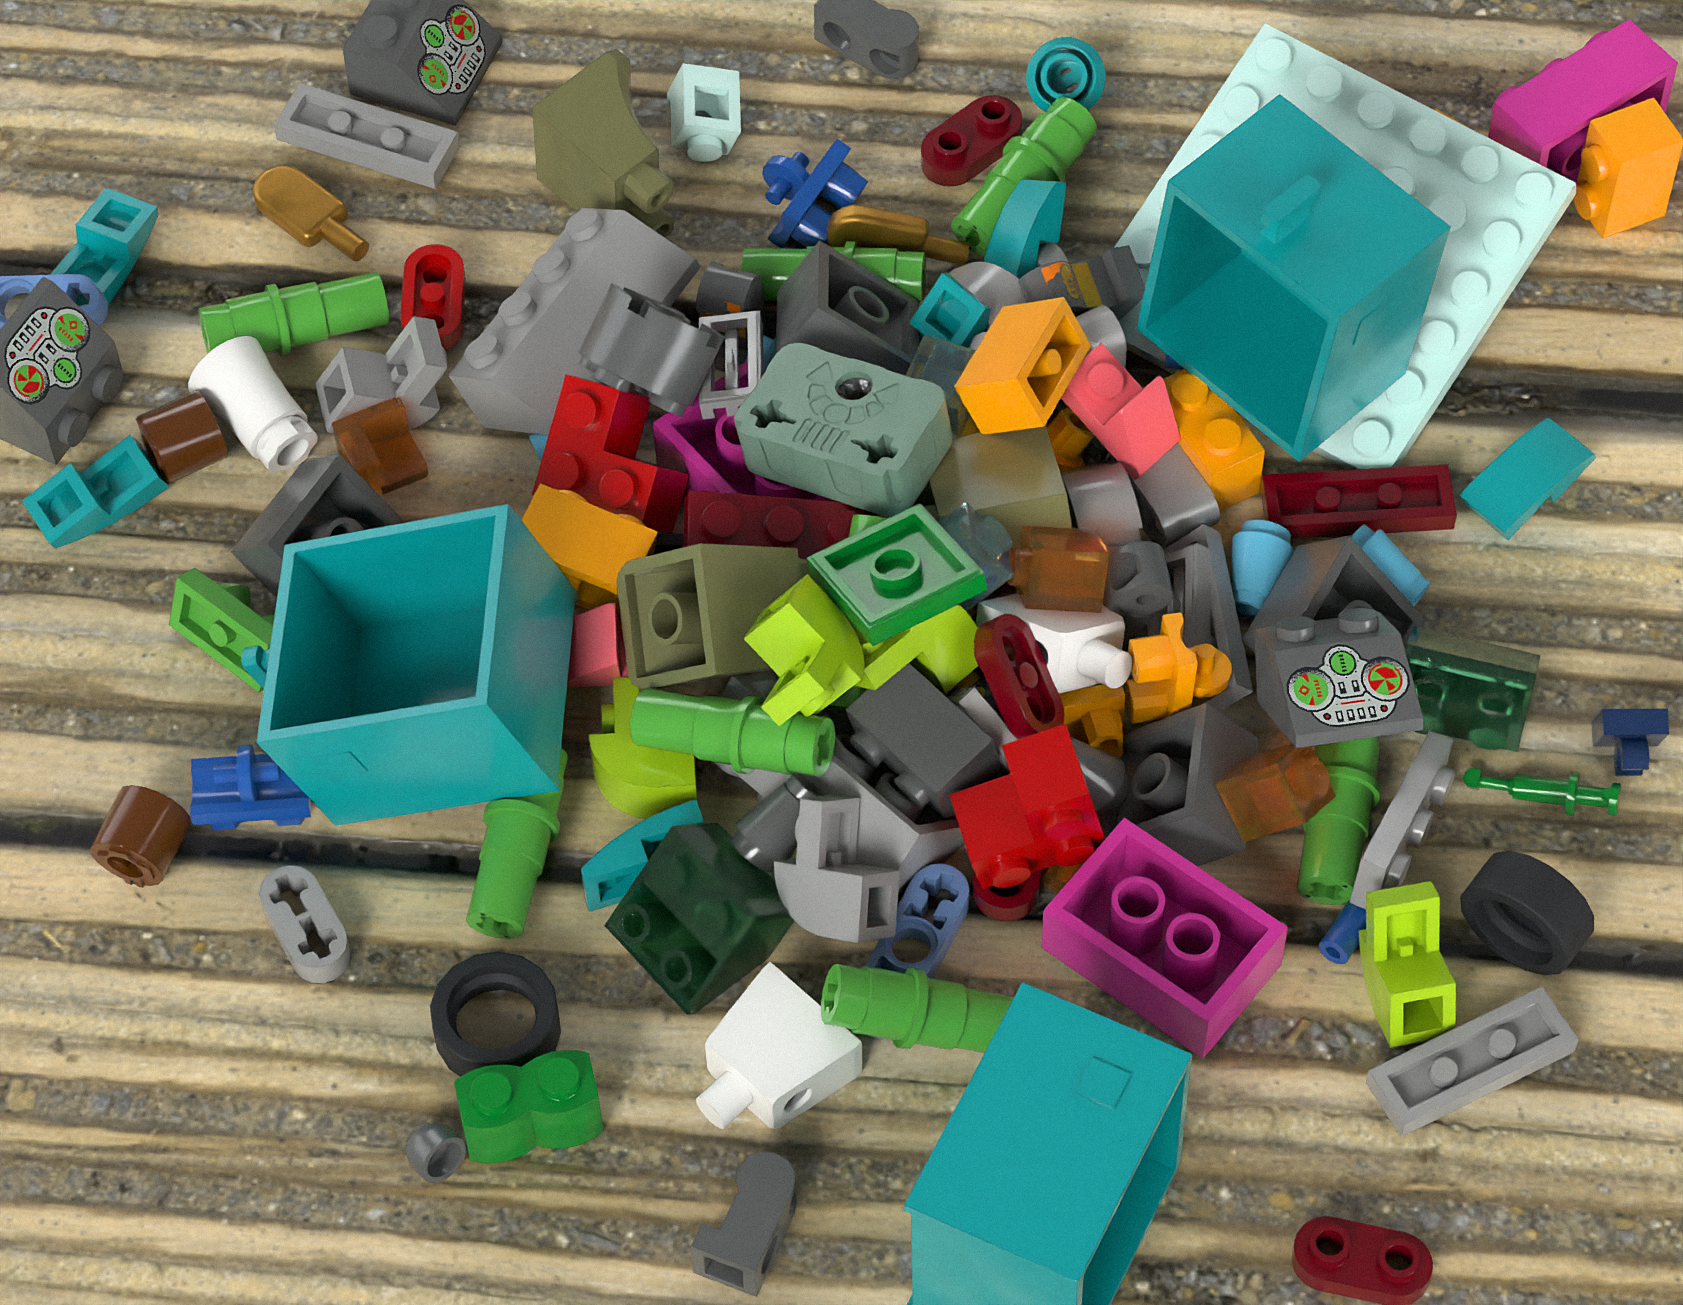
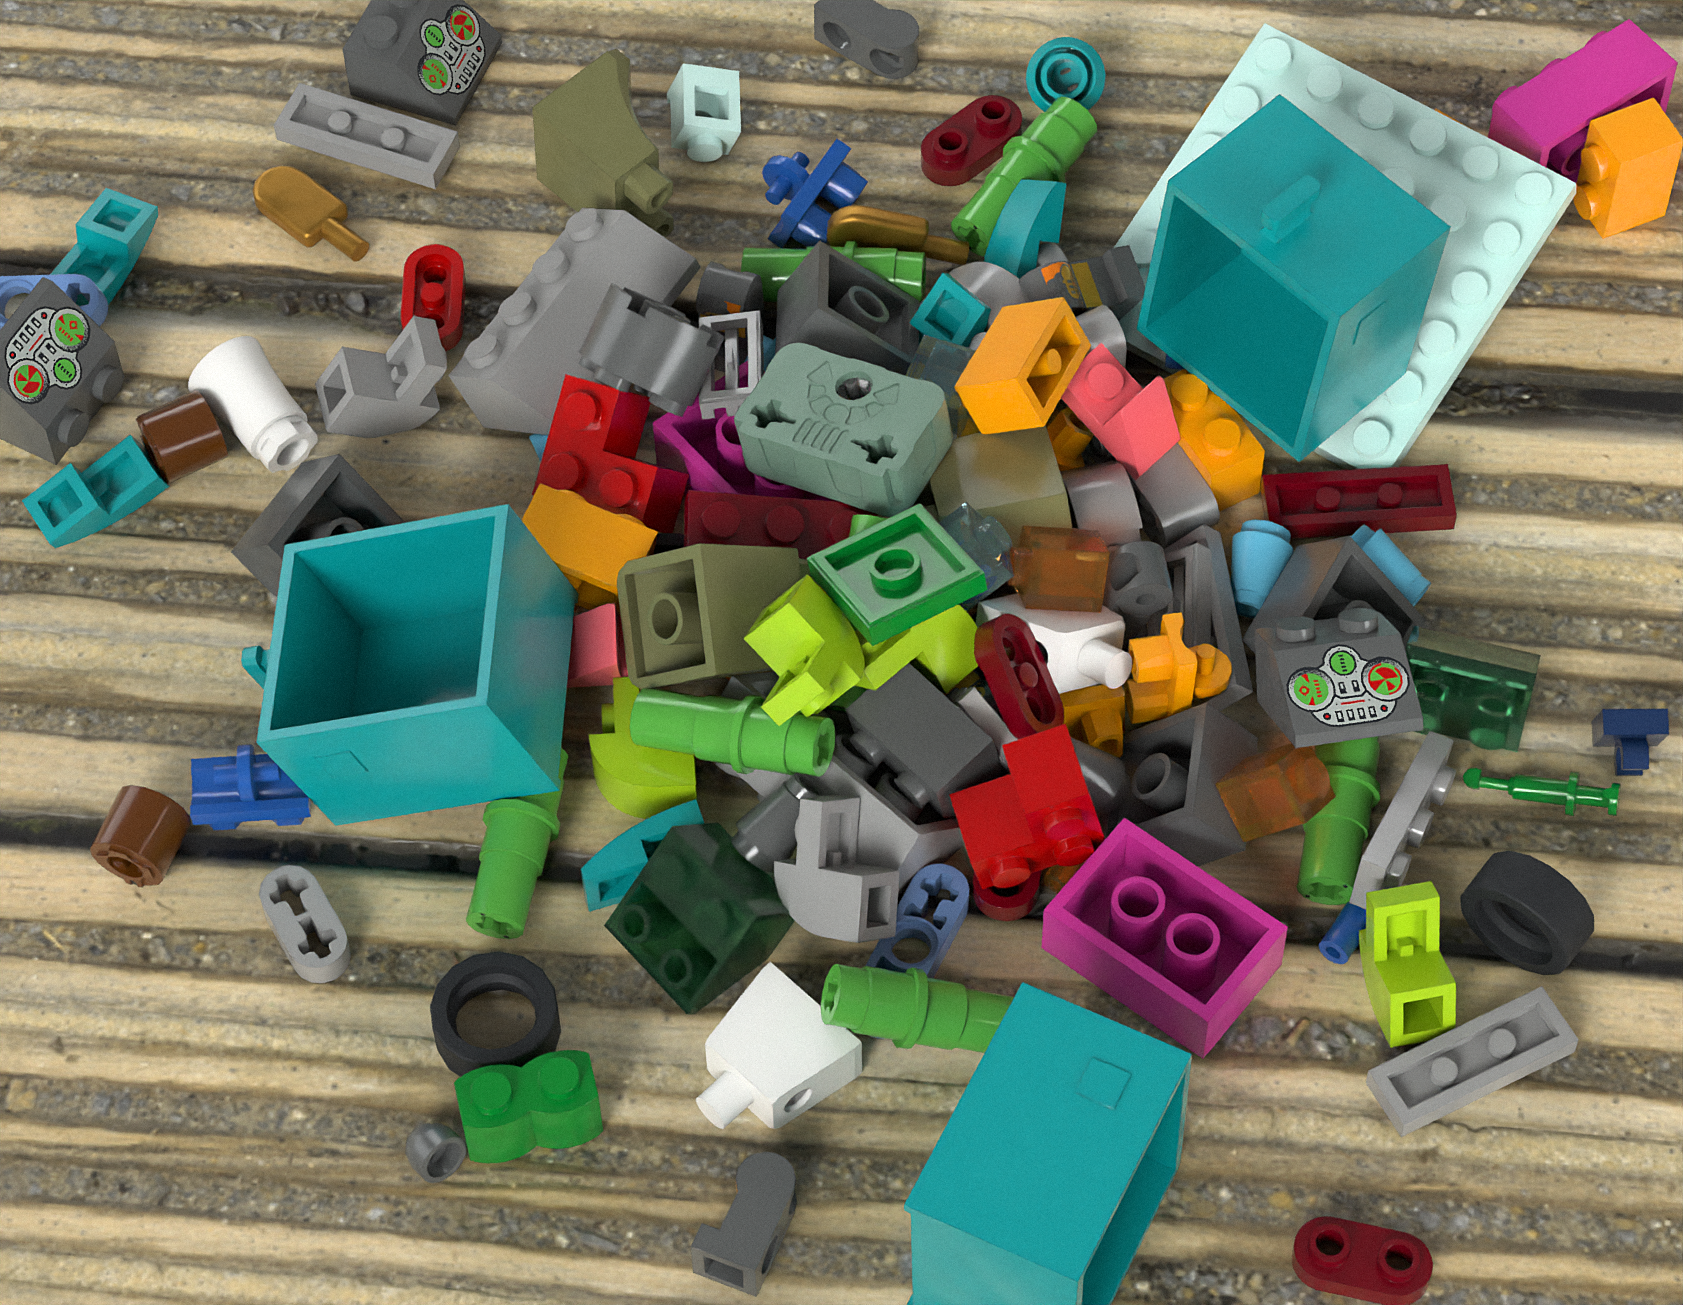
bright green tile [169,568,275,693] -> none
bright green piece [198,272,389,356] -> none
clear orange panel [332,397,429,496] -> none
teal slope [1459,417,1596,541] -> none

